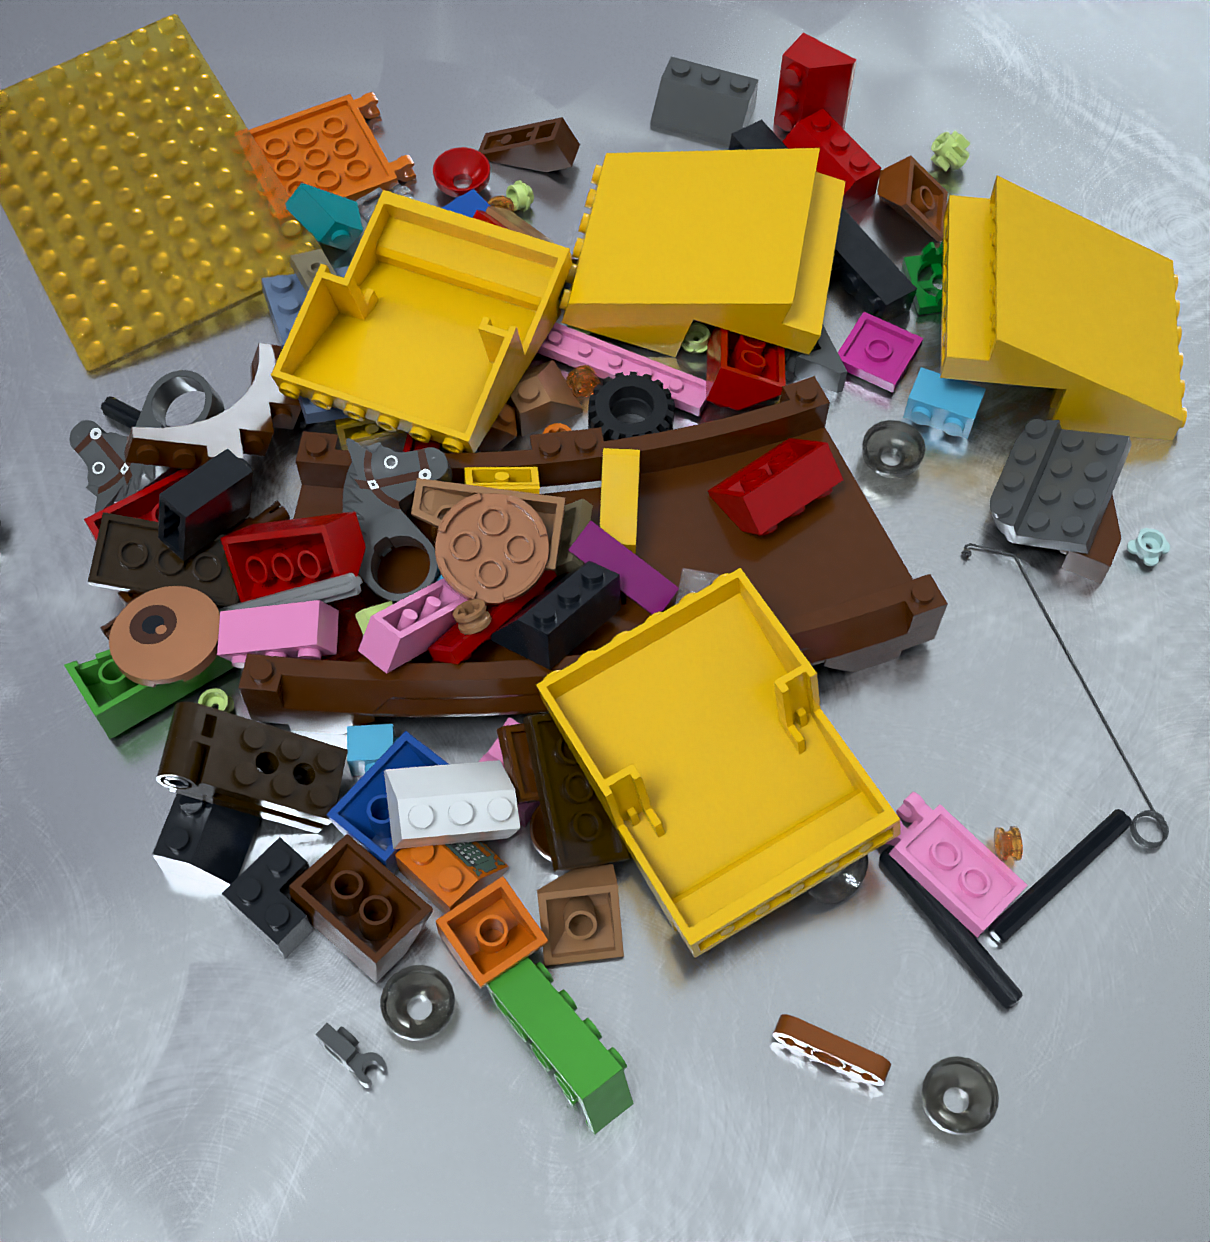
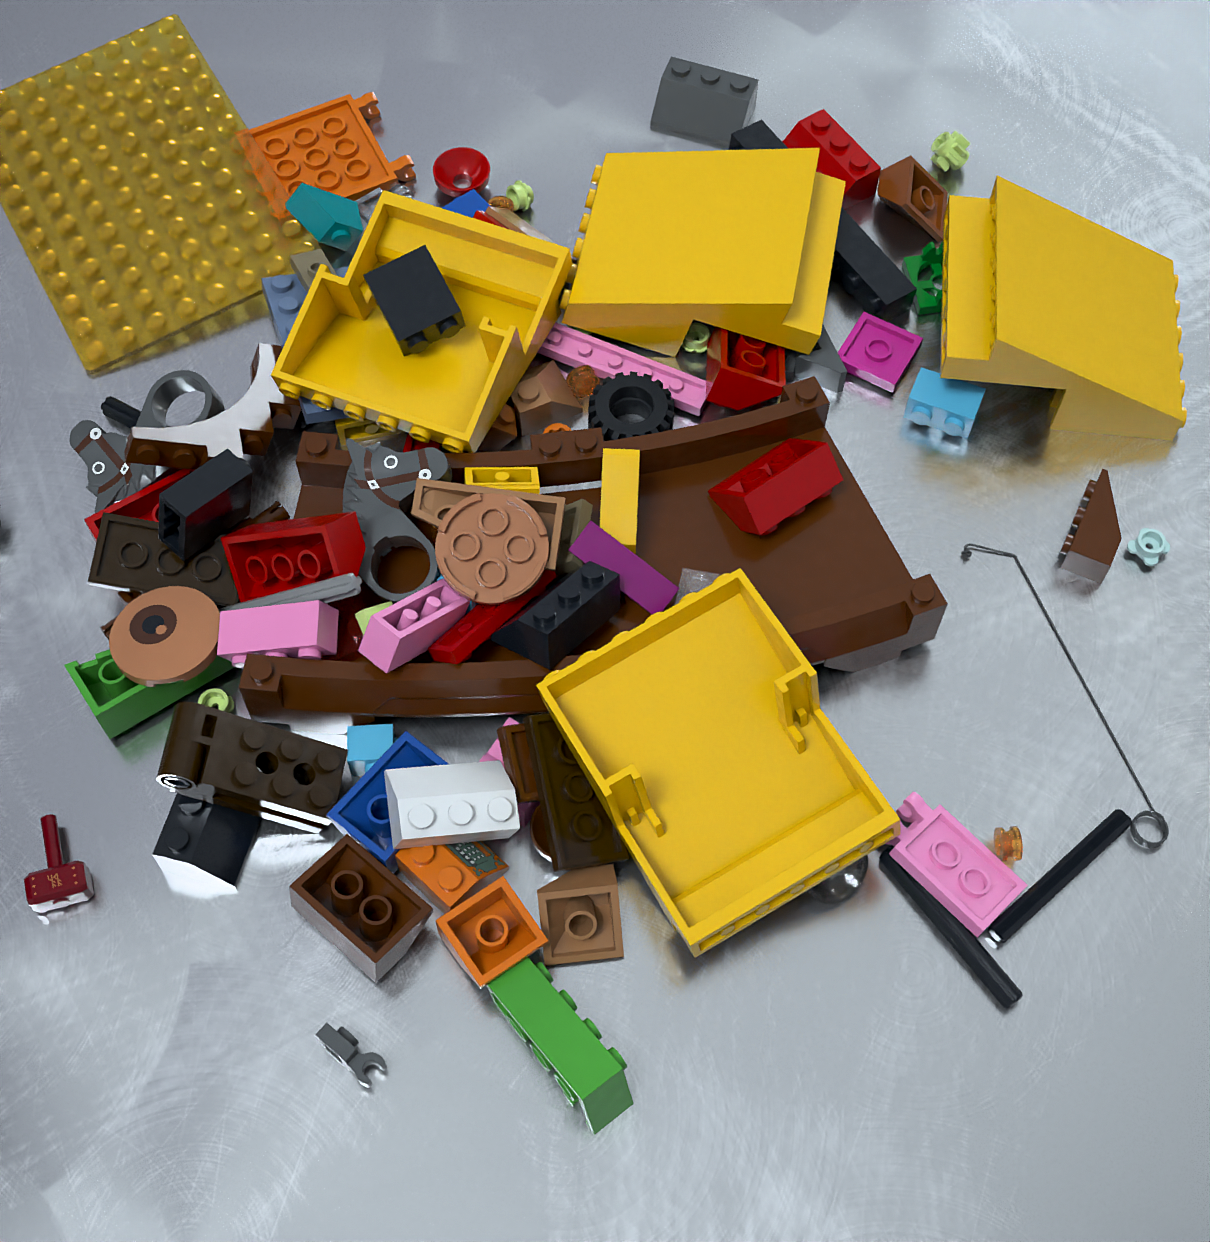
black brick [221,837,313,959] -> none
clear smoke piece [380,965,455,1041] -> none
medium nougat bush [452,599,492,635] -> none
reddish brown slope [478,117,580,172] -> none
dark orange beam [772,1014,891,1086] -> none
red slope [774,32,857,132] -> none
clear smoke piece [862,420,926,478] -> none
clear smoke piece [921,1056,999,1136] -> none
dark grey plate [990,419,1132,554] -> none
none -> dark red piece [24,814,94,913]
none -> black brick [363,245,466,356]

